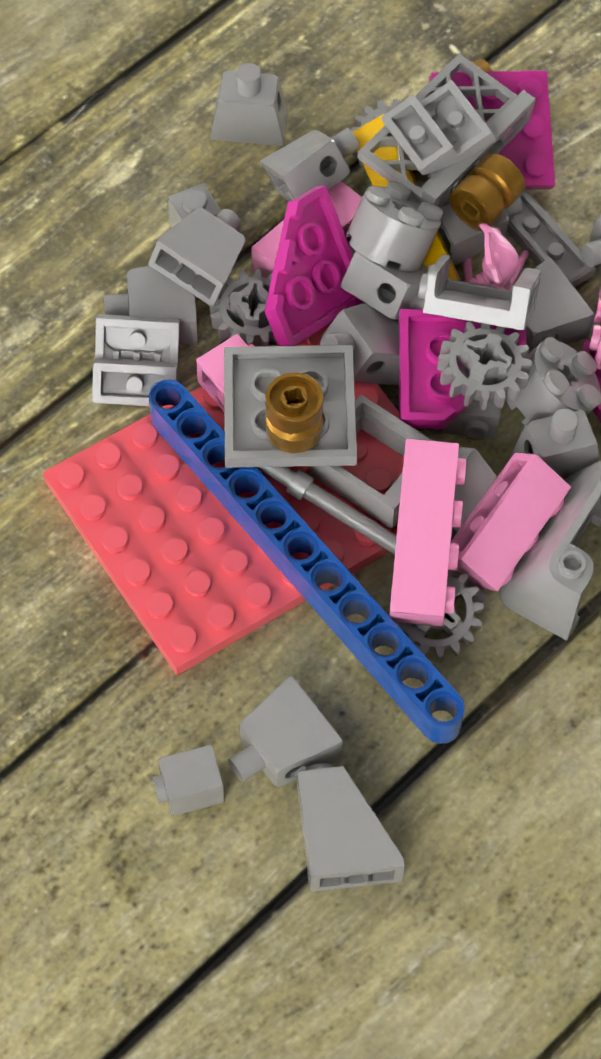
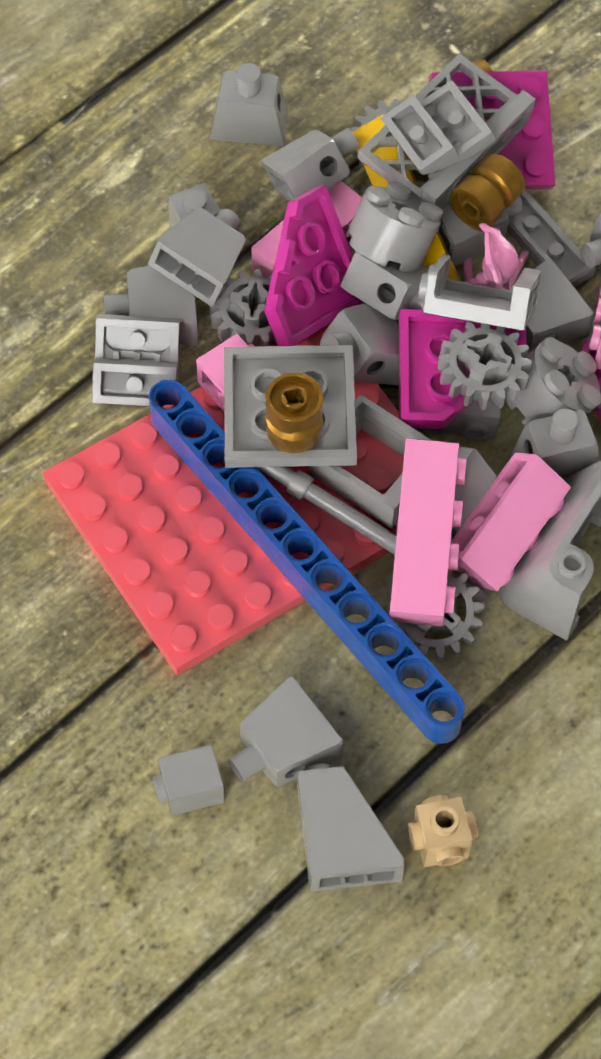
none -> tan brick [408,795,478,867]

